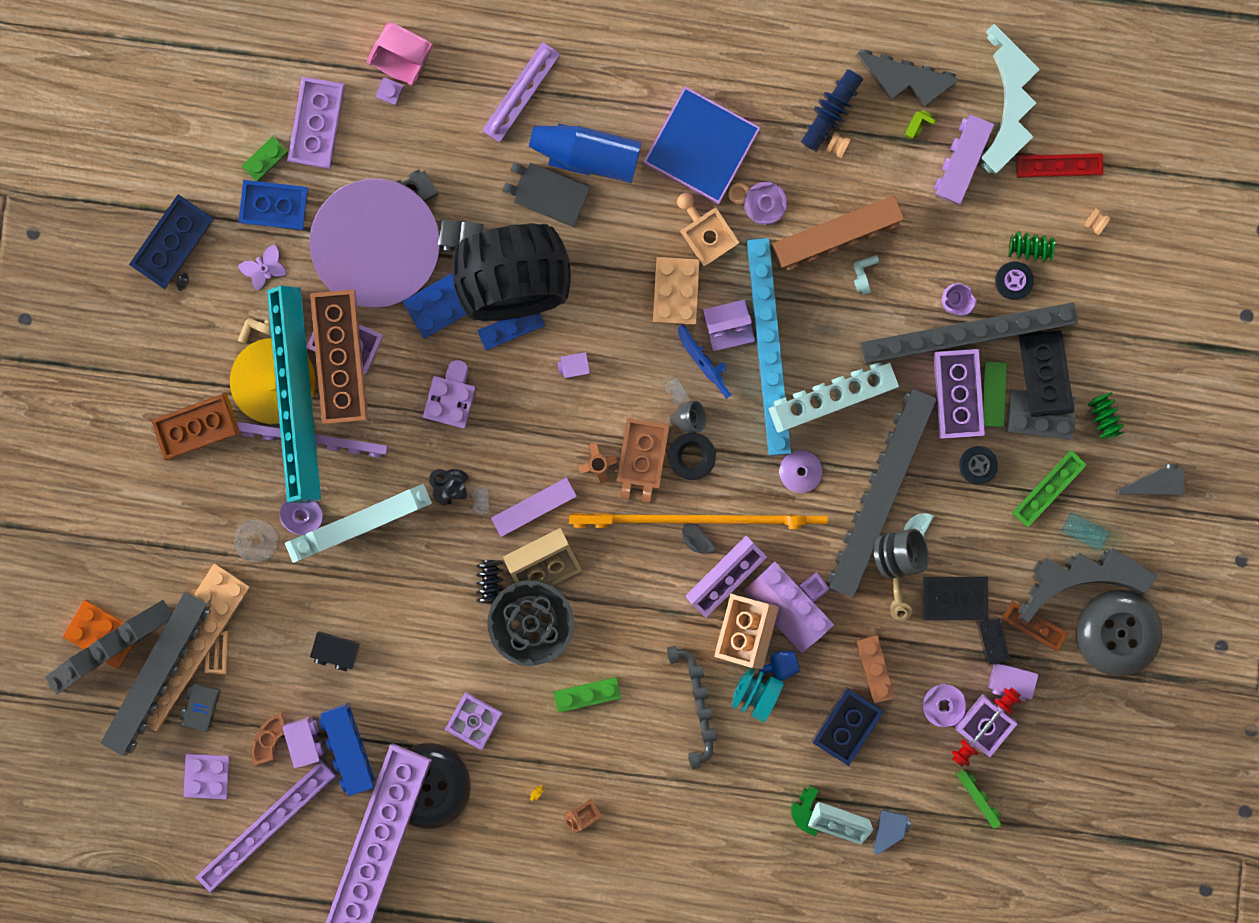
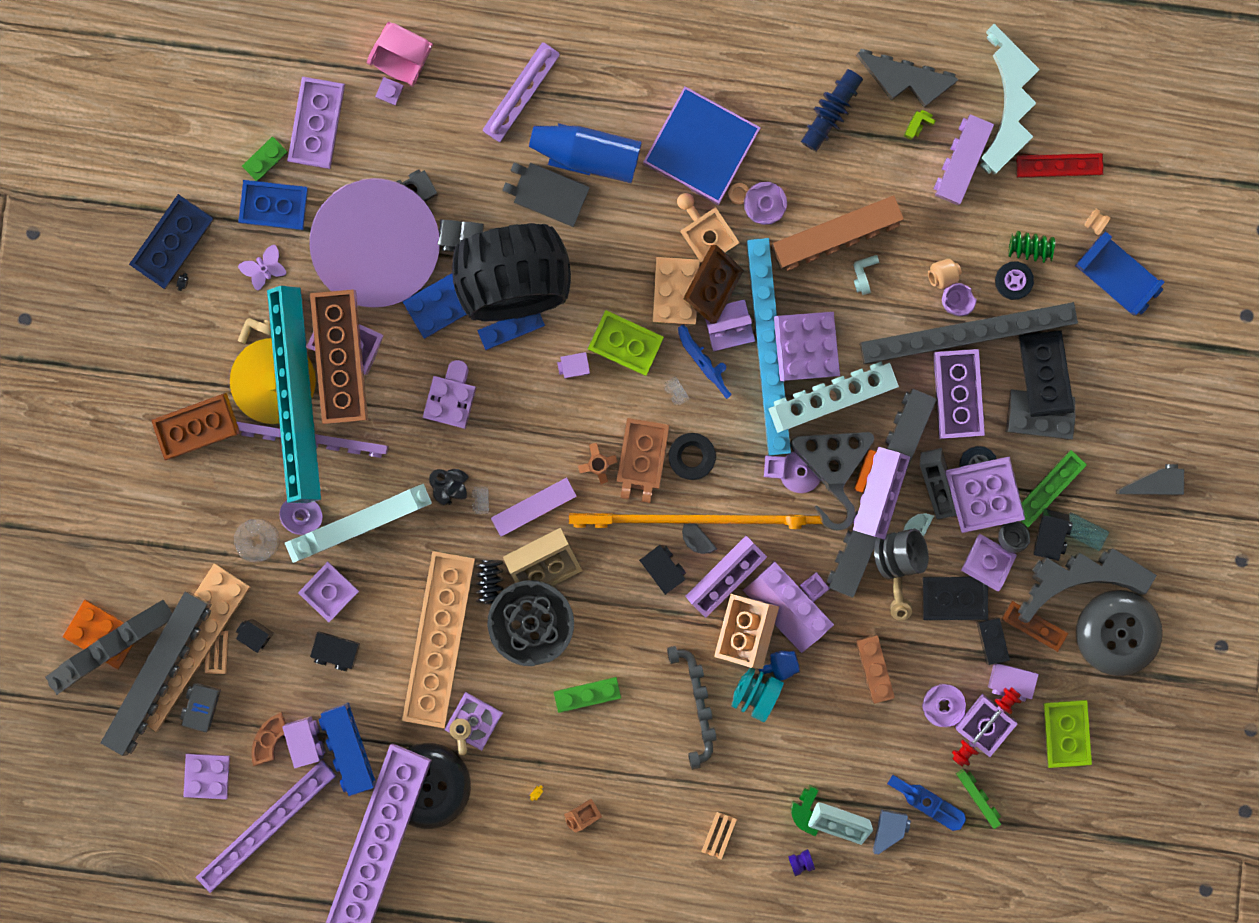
dark grey helmet [670,400,706,433] -> none
dark blue brick [811,687,884,766] -> none
light nougat wheel [826,132,850,158] -> none
bright green tile [983,362,1007,427] -> none
green piece [1088,392,1126,439] -> none
none -> black brick [236,619,274,653]
none -> lavender plate [298,562,359,622]
none -> light nougat plate [402,551,475,728]
none -> tan plate [449,719,471,757]
none -> lime plate [588,310,664,376]
none -> black brick [639,545,686,595]
none -> reddish brown plate [683,245,744,323]
none -> light nougat tile [701,811,737,860]
none -> lavender tile [764,456,788,479]
none -> lavender plate [774,312,840,381]
none -> dark purple wheel [788,849,815,877]
none -> dark grey piece [790,432,874,531]
none -> lavender brick [853,447,910,540]
none -> orange tile [854,450,876,493]
none -> blue piece [887,775,966,831]
none -> dark grey slope [920,448,957,520]
none -> light nougat head [928,258,962,289]
none -> lavender plate [946,457,1025,533]
none -> lavender plate [961,534,1017,592]
none -> dark grey hair [998,521,1030,553]
none -> black brick [1034,509,1073,561]
none -> lime plate [1043,700,1092,768]
none -> blue panel [1075,232,1165,316]

